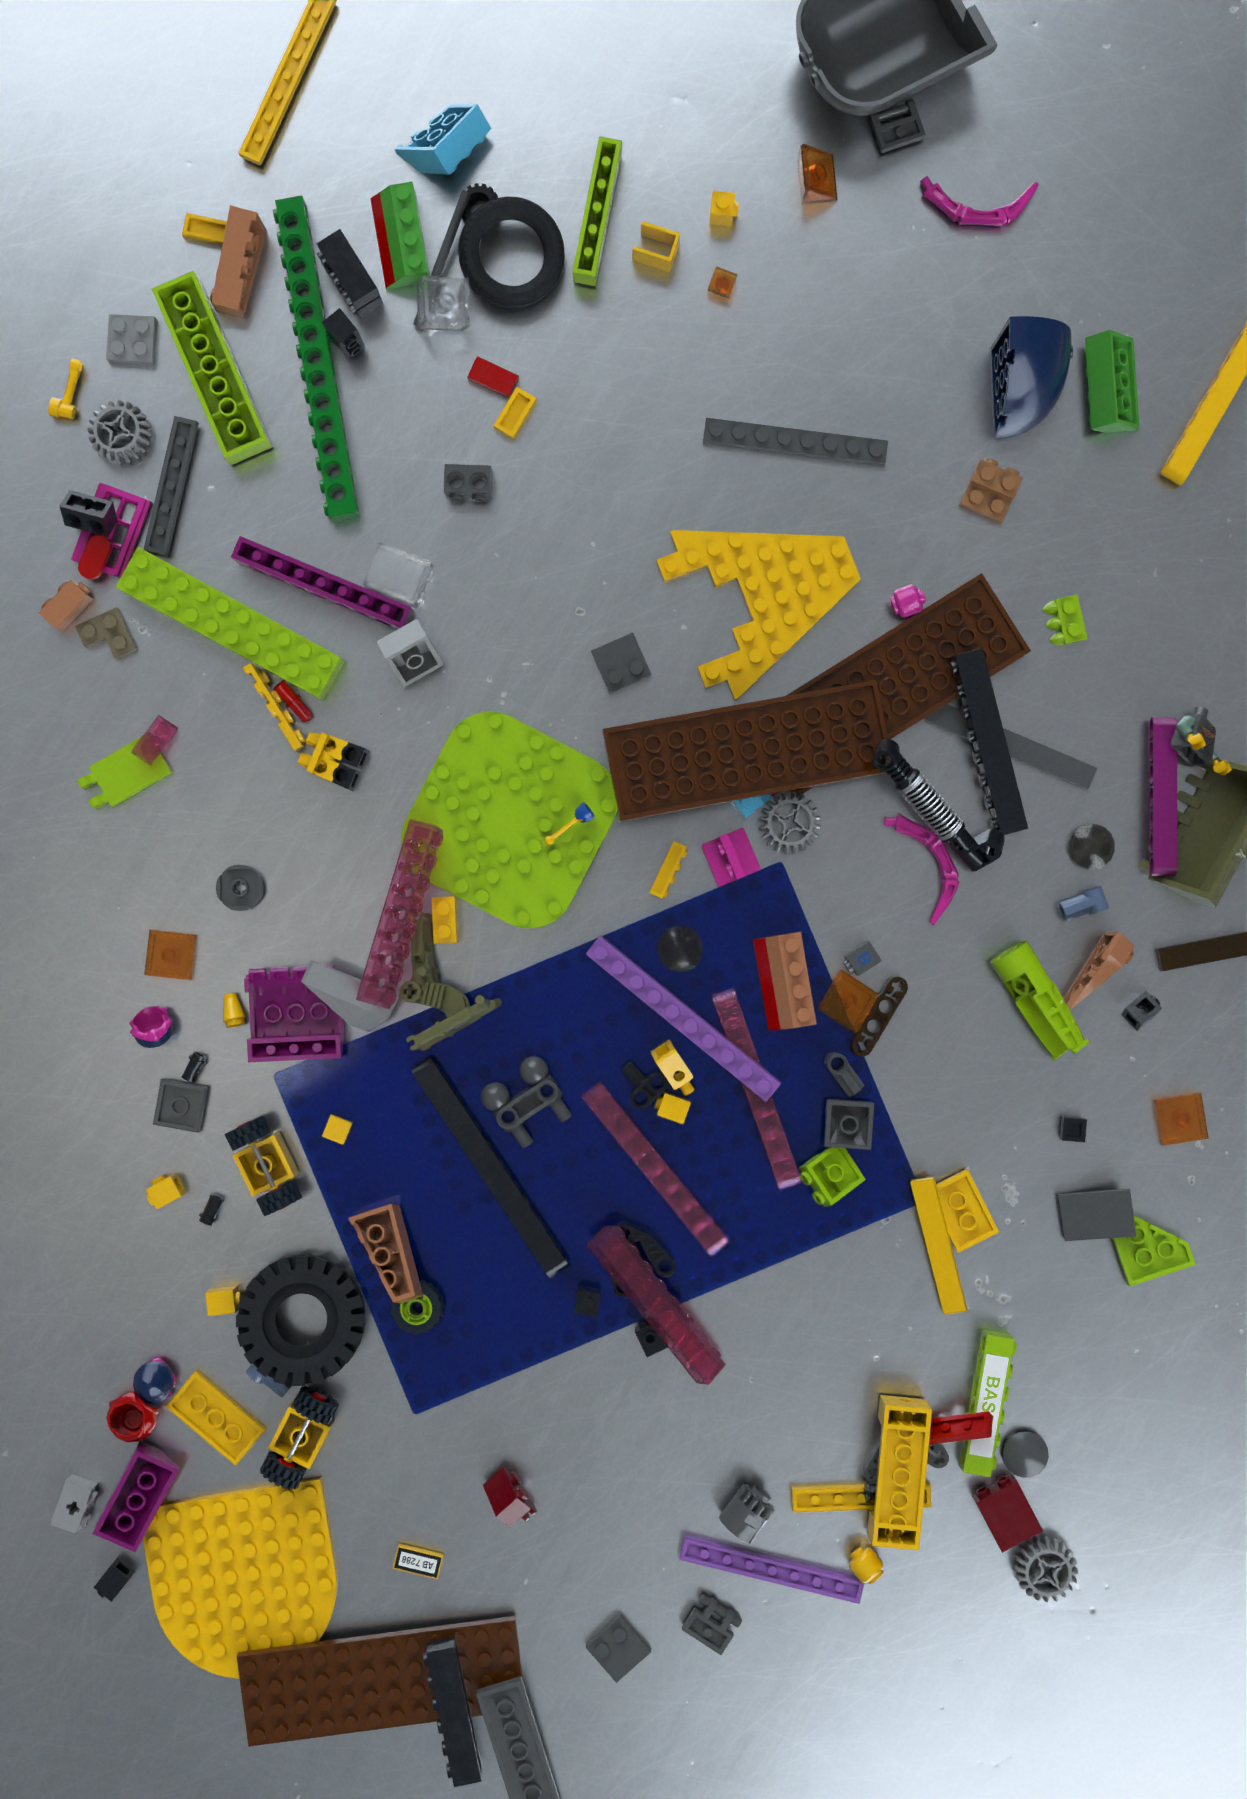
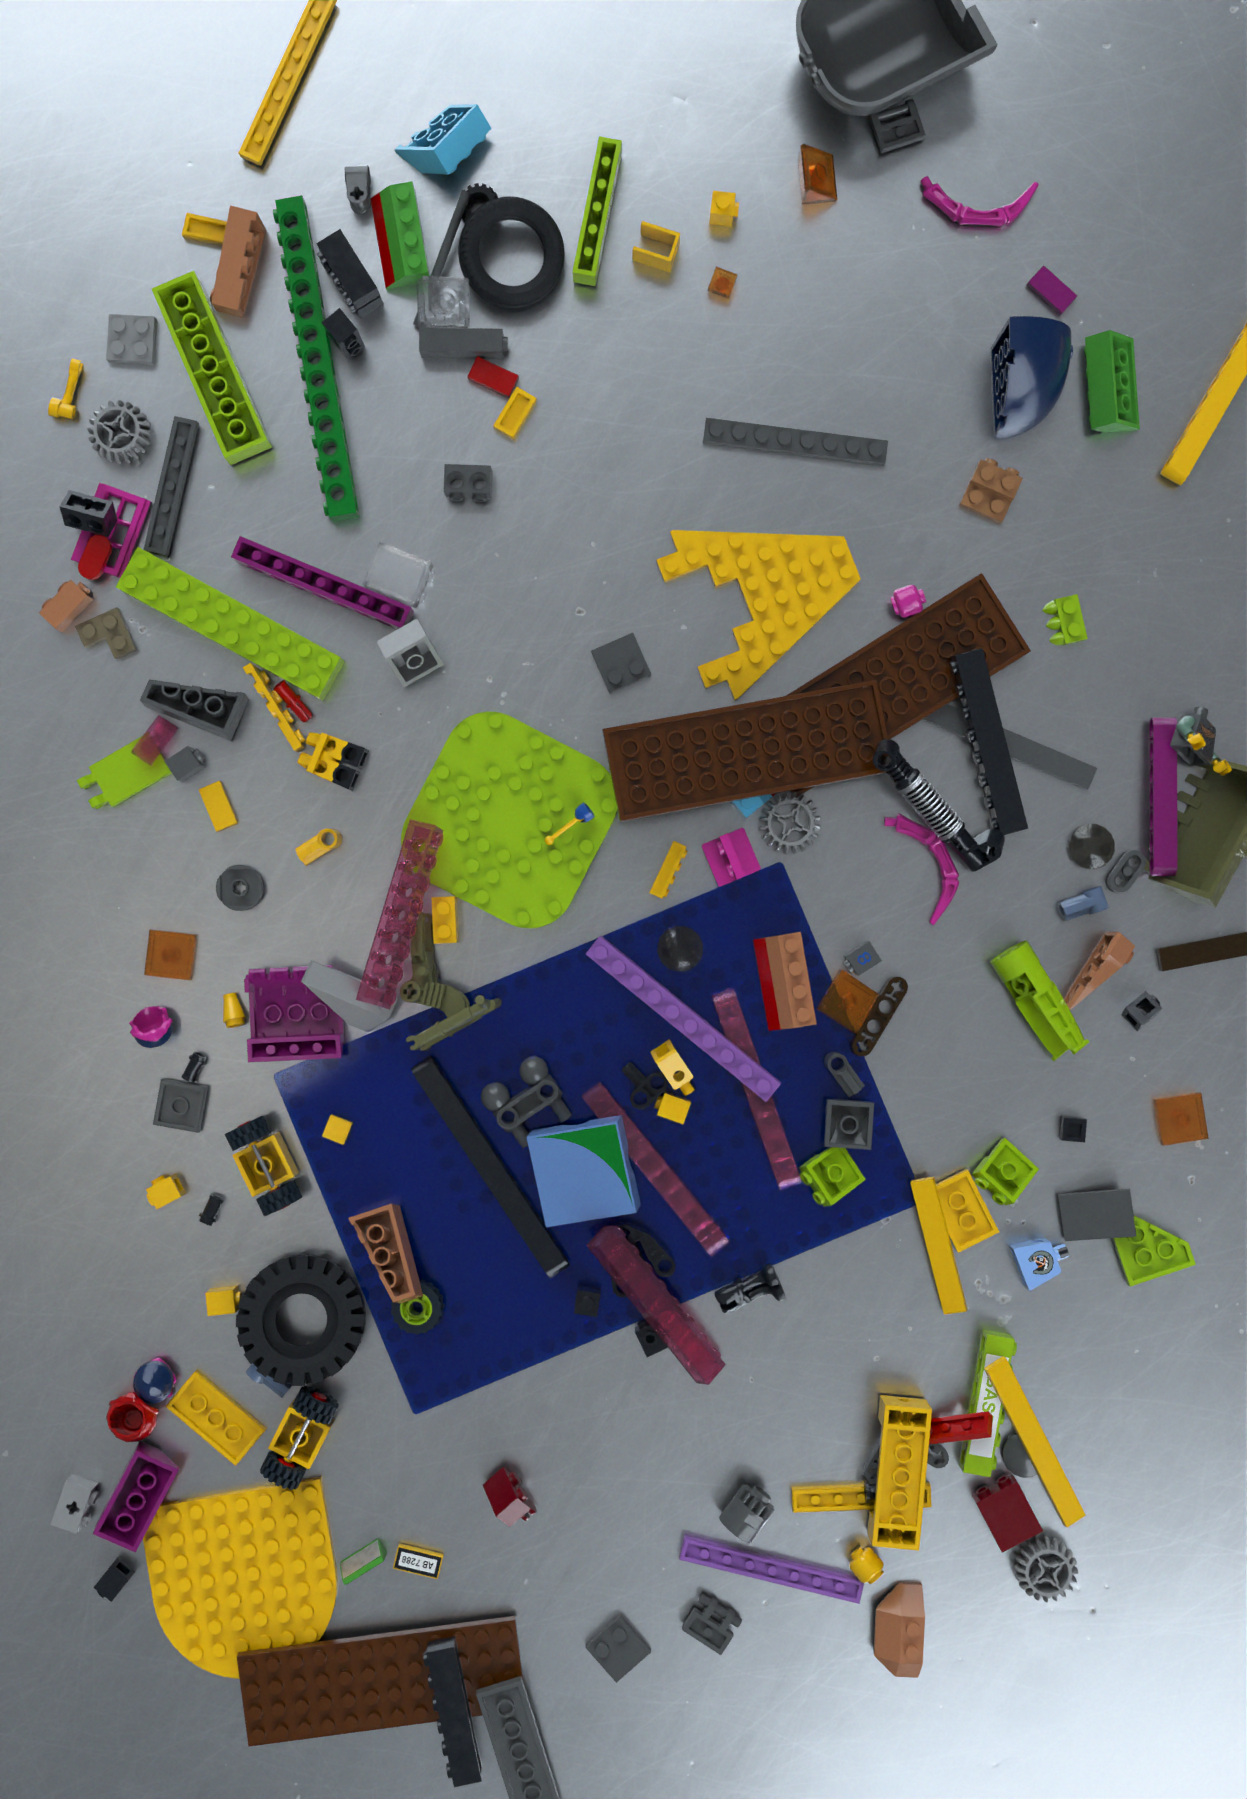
none -> dark grey wedge [140,679,249,741]
none -> dark grey brick [165,746,206,782]
none -> yellow tile [198,780,239,832]
none -> yellow piece [295,828,342,866]
none -> slope [340,1539,387,1585]
none -> dark grey piece [344,165,371,214]
none -> dark grey brick [419,328,508,359]
none -> medium blue tile [526,1115,641,1227]
none -> black piece [715,1263,786,1313]
none -> nougat wedge [874,1582,925,1678]
none -> lime plate [972,1138,1039,1206]
none -> yellow tile [984,1356,1086,1527]
none -> light blue torso [1009,1238,1069,1291]
none -> magenta tile [1027,265,1077,315]
none -> dark grey plate [1107,850,1146,892]

